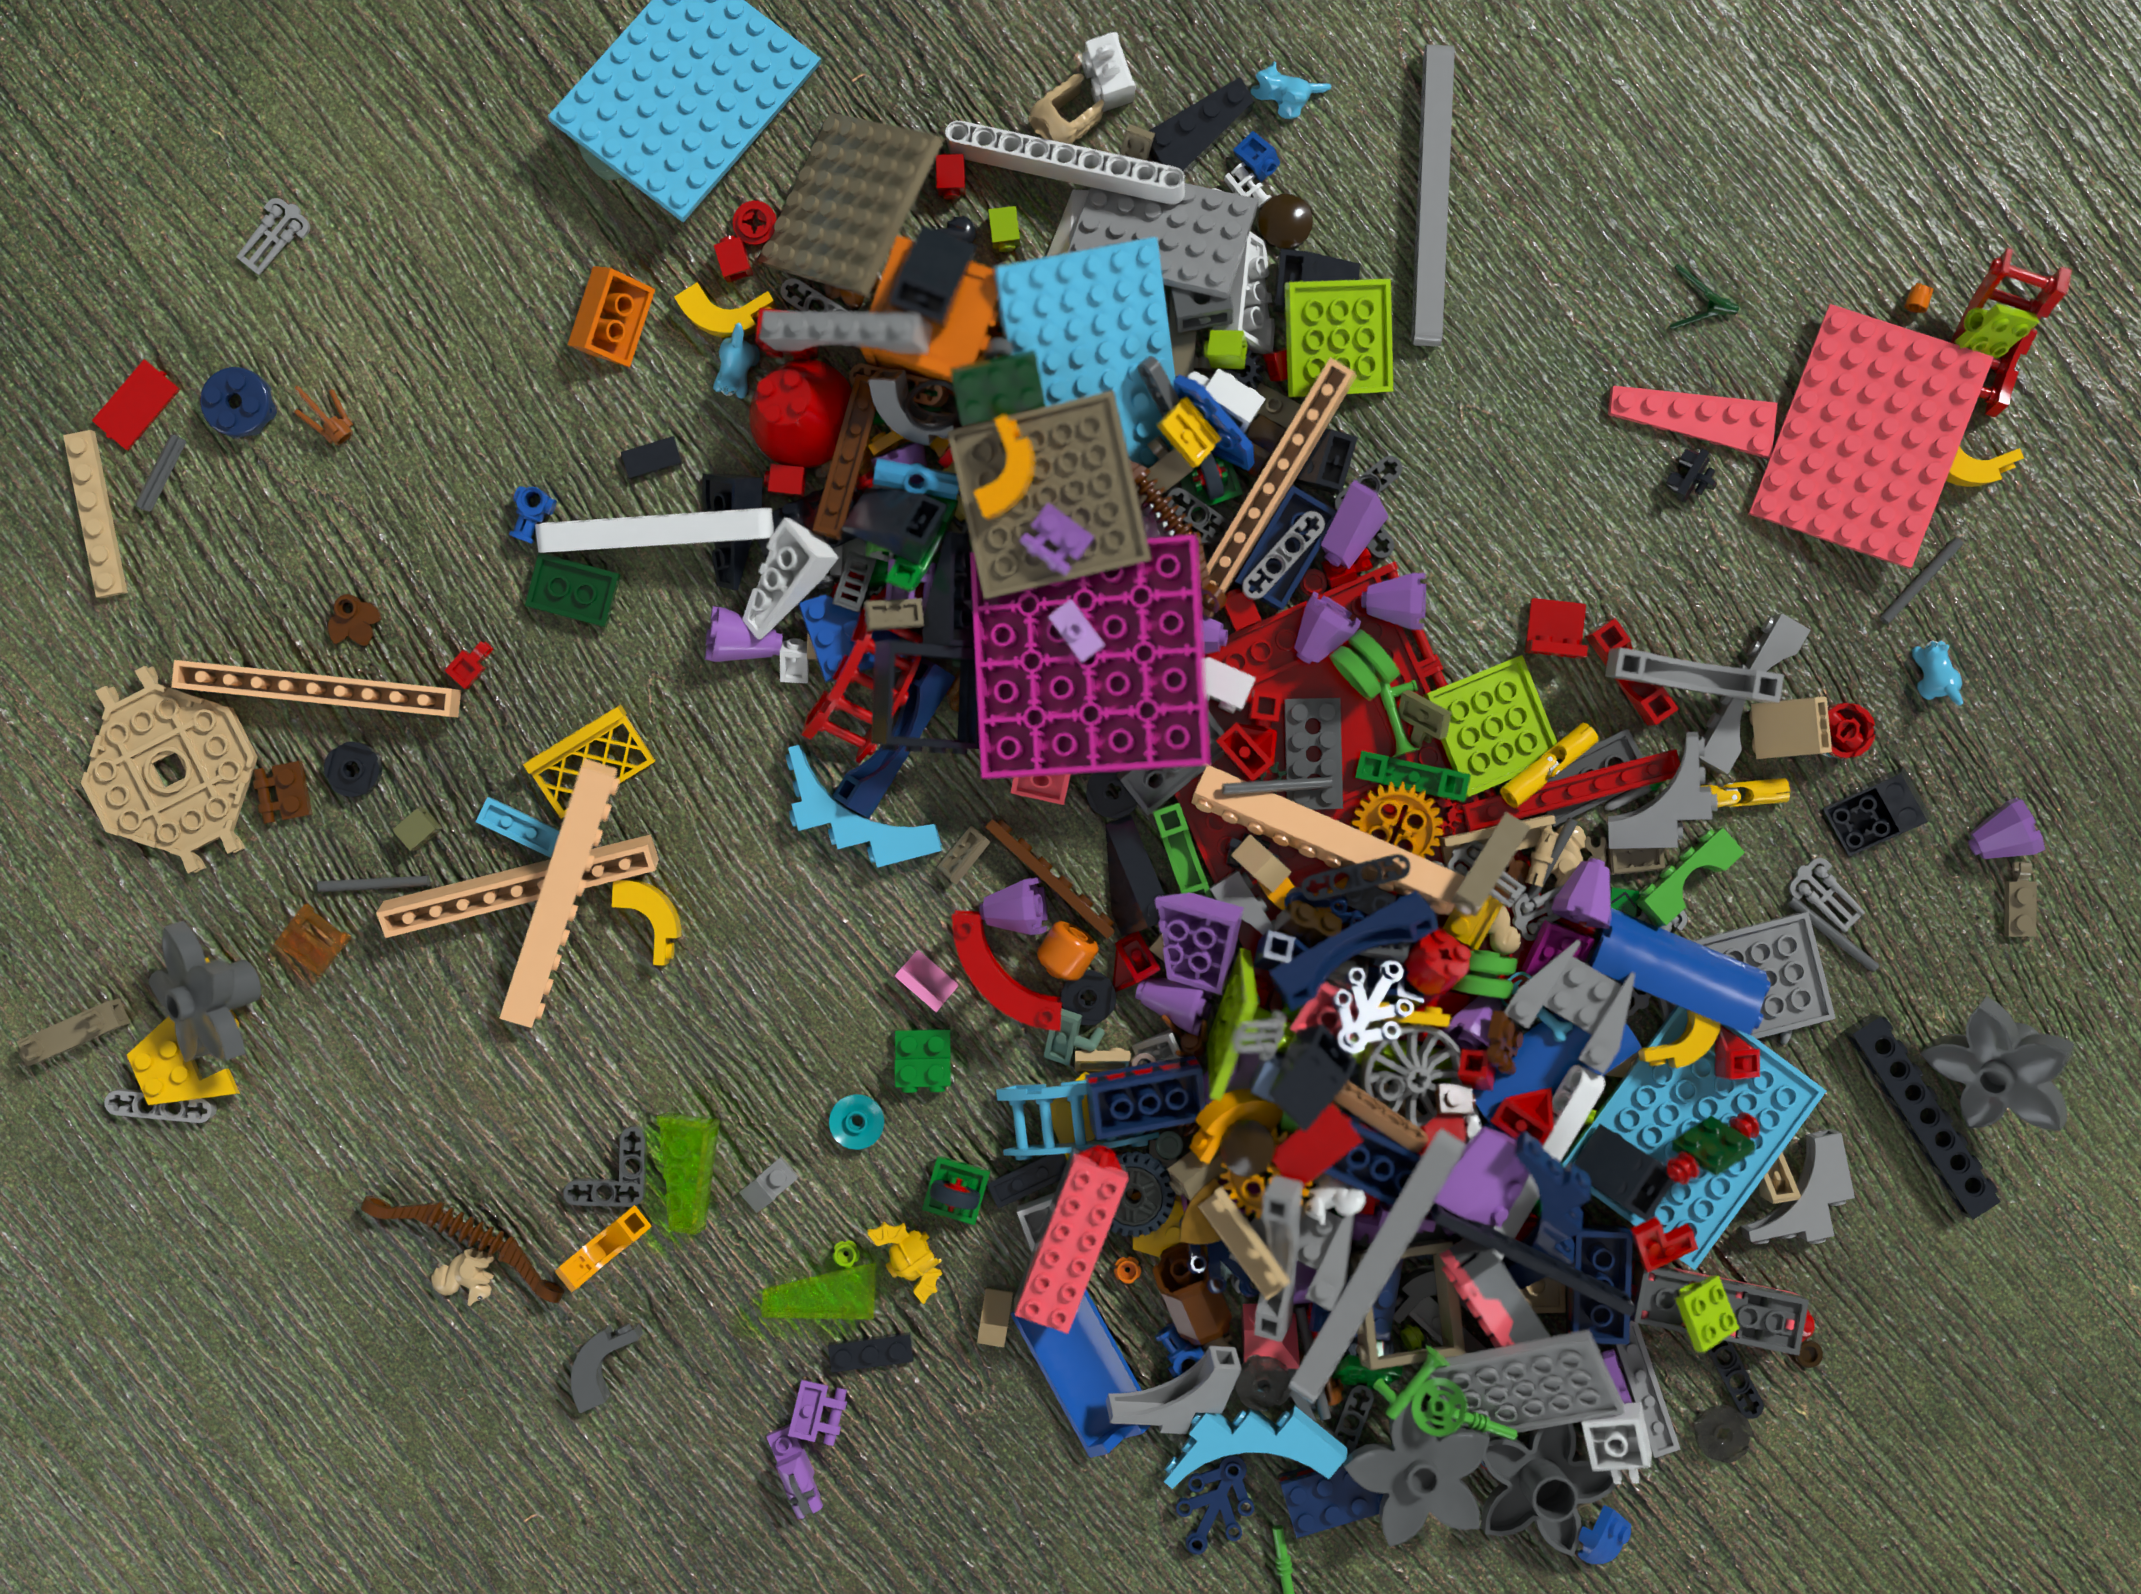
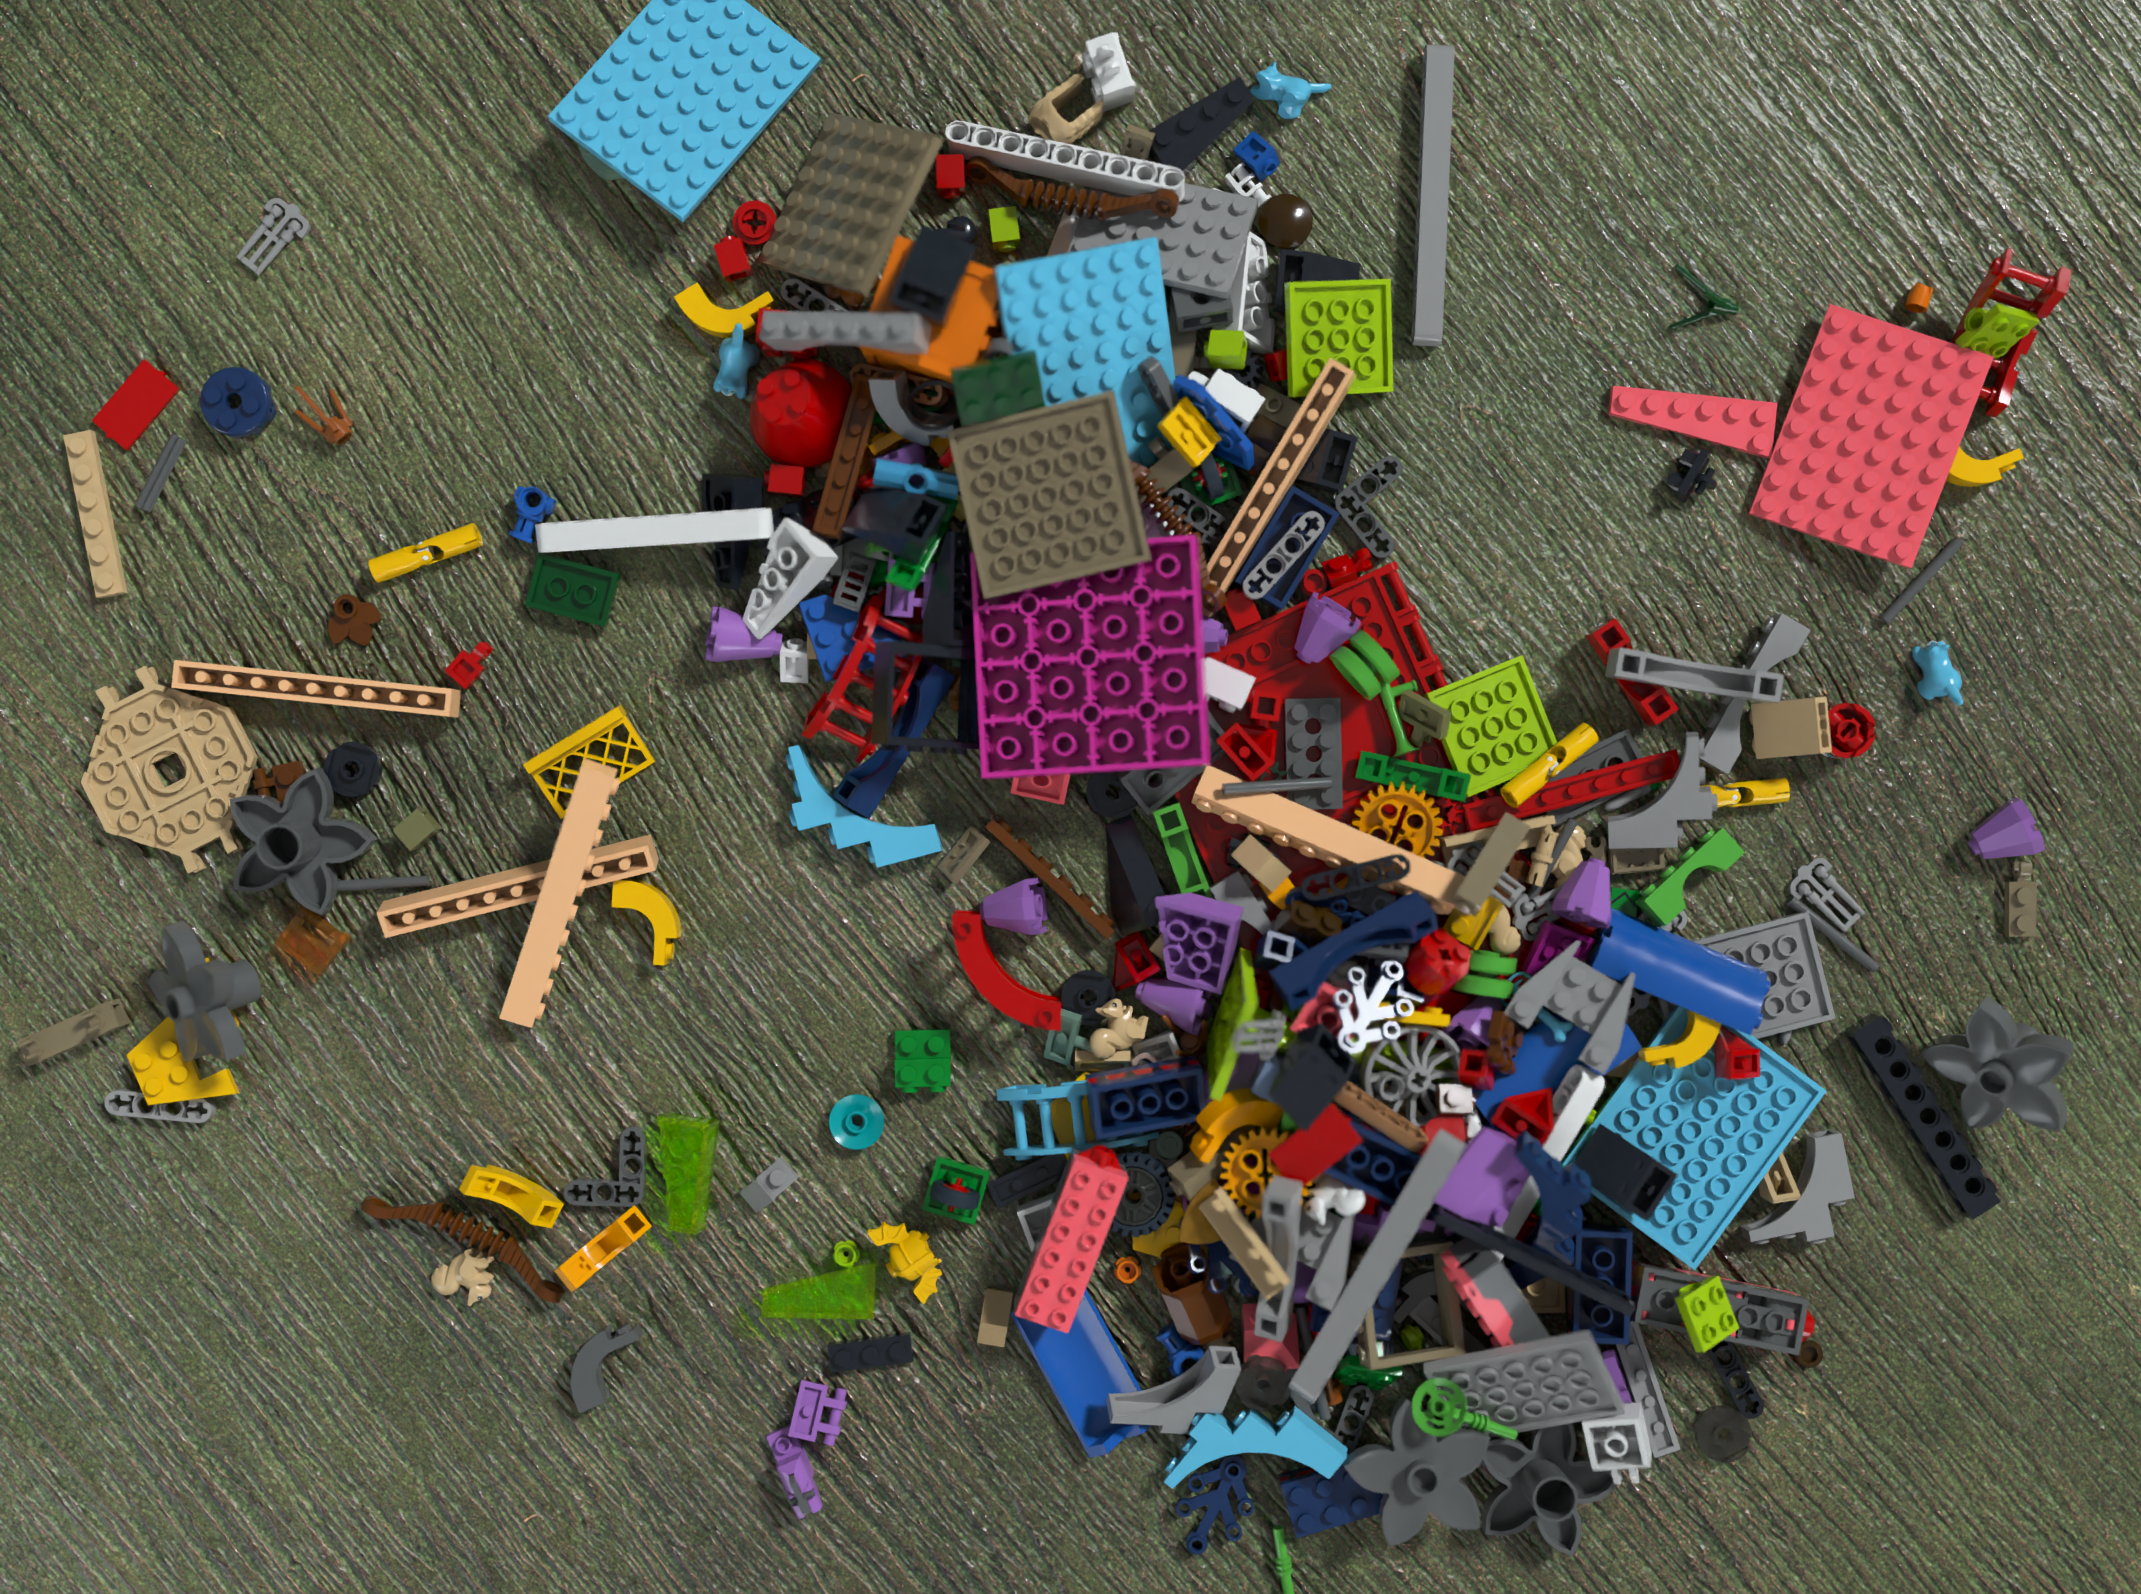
medium azure plate [476,797,561,858] -> none
orange slope [567,266,655,367] -> none
black tile [621,436,683,480] -> none
dark tan plate [864,598,924,631] -> none
bright pink panel [895,950,958,1012] -> none
light orange arch [974,415,1035,520] -> none
medium lavender plate [1020,503,1095,576] -> none
orange head [1037,921,1098,981] -> none
lavender plate [1048,599,1106,663] -> none
dark brown dish [1220,1119,1277,1177] -> none
medium lavender slope [1321,480,1389,569] -> none
medium lavender cone [1361,573,1426,630] -> none
bright green piece [1373,1346,1450,1420] -> none
red bracket [1525,598,1588,659] -> none
blue slope [1578,1505,1632,1564] -> none
red plate [1631,1217,1698,1273] -> none
dark green plate [1667,1112,1760,1185] -> none
black slope [1823,766,1930,857] -> none
none -> dark grey plant [229,768,378,915]
none -> yellow piece [368,523,483,583]
none -> yellow arch [459,1164,564,1228]
none -> reddish brown piece [965,156,1180,222]
none -> tan animal [1090,998,1148,1059]

